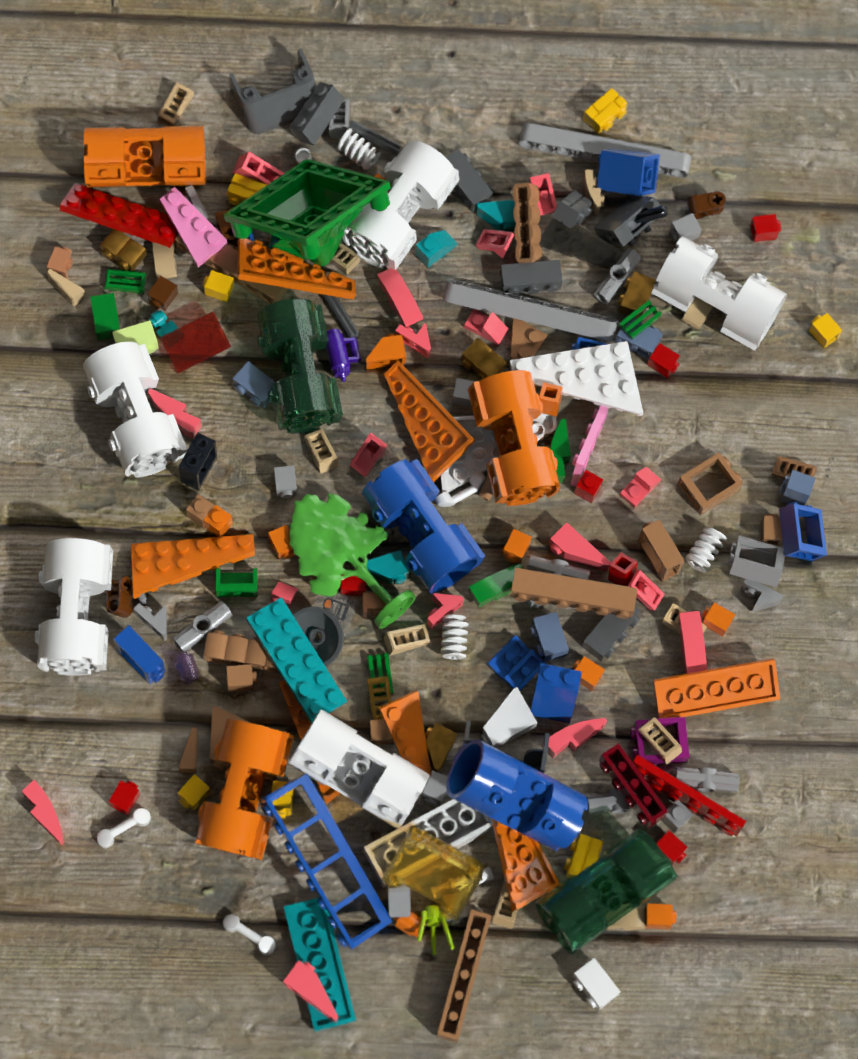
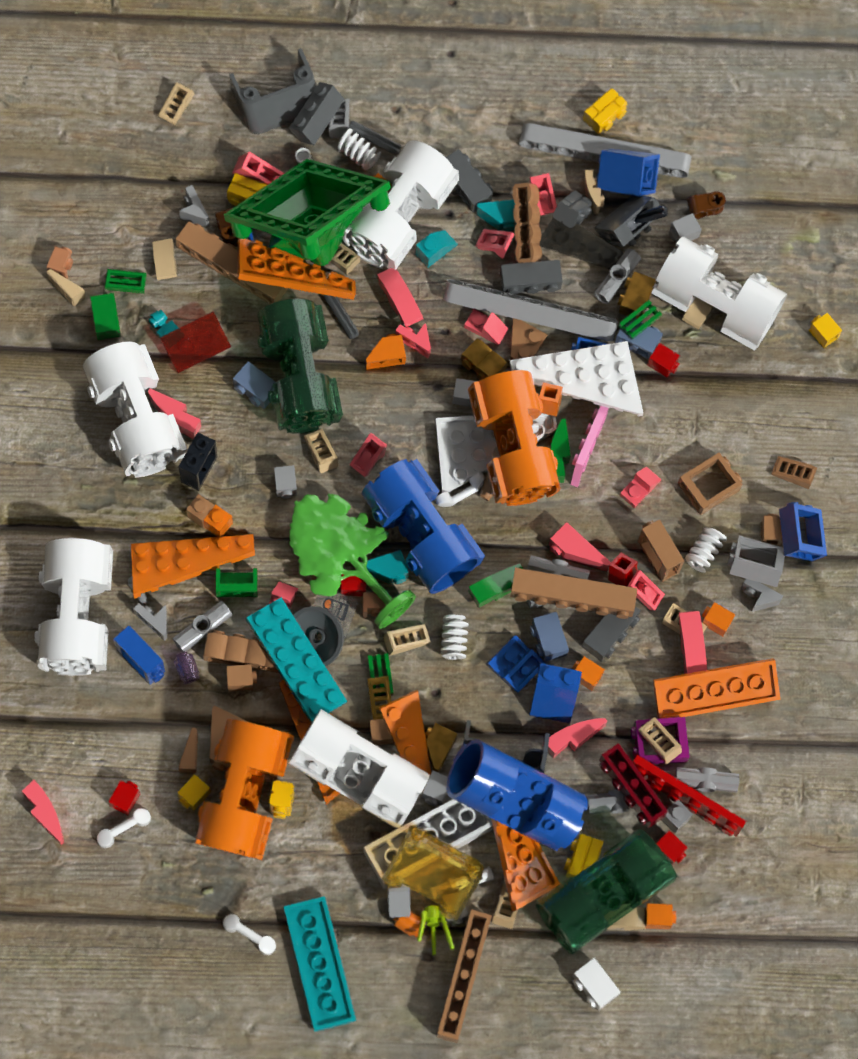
red plate [59,183,178,248] -> none
orange cylinder [84,126,206,187] -> none
pearl gold brick [100,229,147,272] -> none
reddish brown piece [106,576,133,618] -> none
yellowish green brick [112,320,159,354] -> none
reddish brown brick [148,276,178,311] -> none
bright pink wing [160,187,228,267] -> none
yellow brick [202,270,234,302] -> none
blue window [260,773,393,949] -> none
orange brick [268,525,295,560] -> none
coral slope [283,961,338,1023] -> none
dark purple piece [323,329,361,382] -> none
orange wing [384,360,476,482] -> none
coral slope [427,593,464,629] -> none
white slope [481,687,537,748] -> none
orange brick [502,529,532,564] -> none
red brick [574,470,604,504] -> none
red brick [750,214,781,242] -> none
sand blue brick [779,470,816,506] -> none

